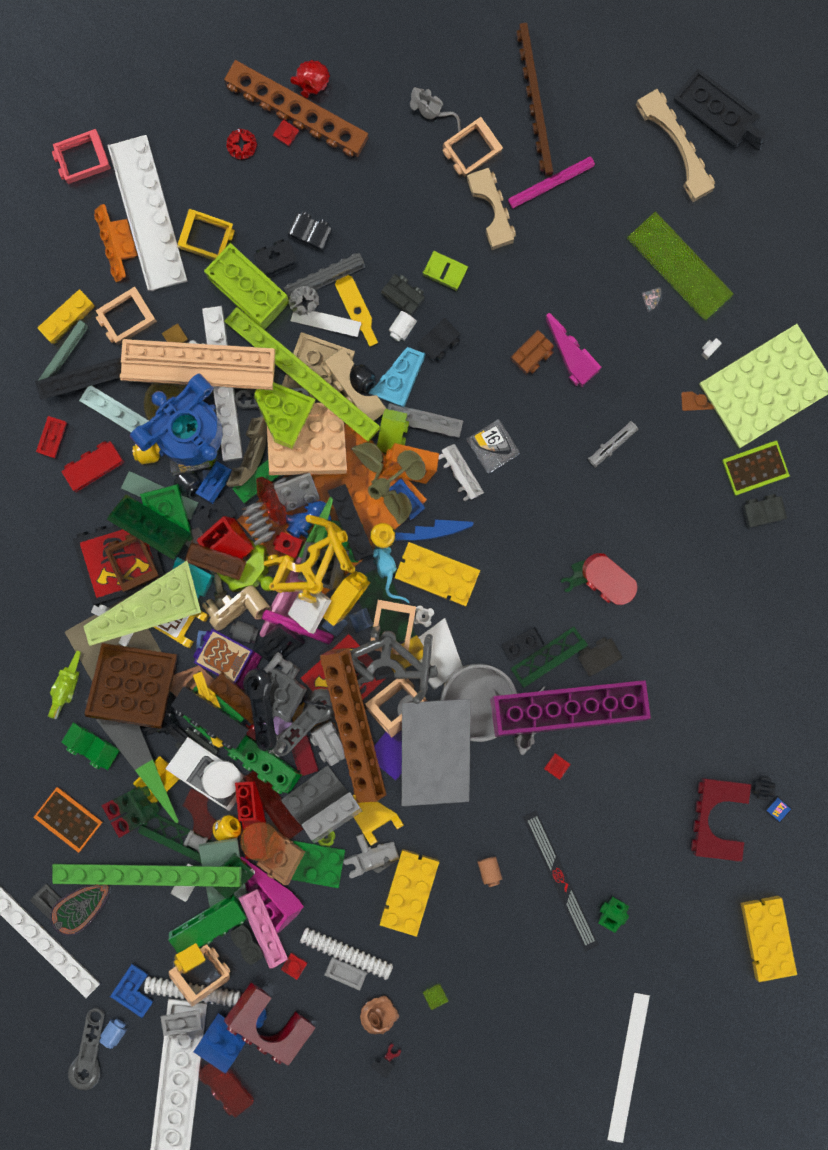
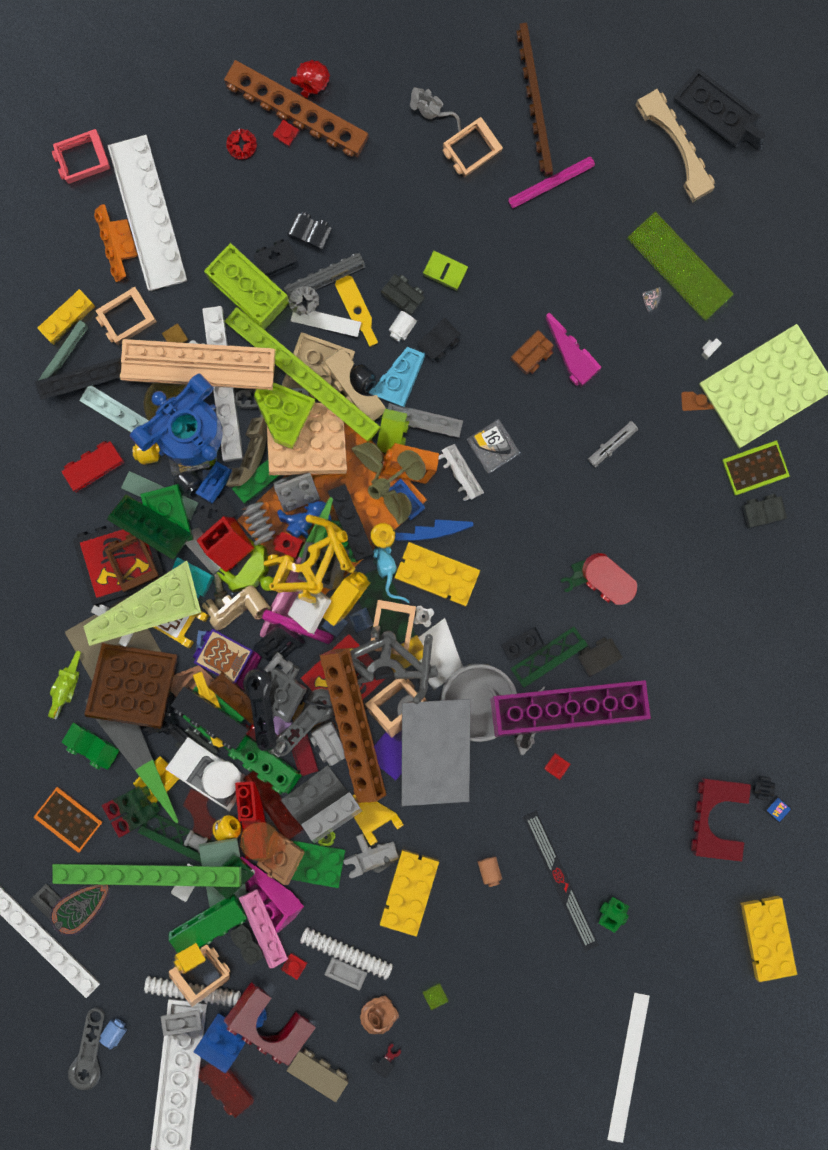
red plate [36,416,67,458] -> none
blue plate [110,963,153,1018] -> none
yellow window [177,209,235,260] -> none
reddish brown plate [185,542,246,580] -> none
dark grey brick [229,621,259,644] -> none
clear red tile [256,476,287,526] -> none
tan arch [467,168,516,250] -> none
none -> dark tan brick [287,1048,349,1102]

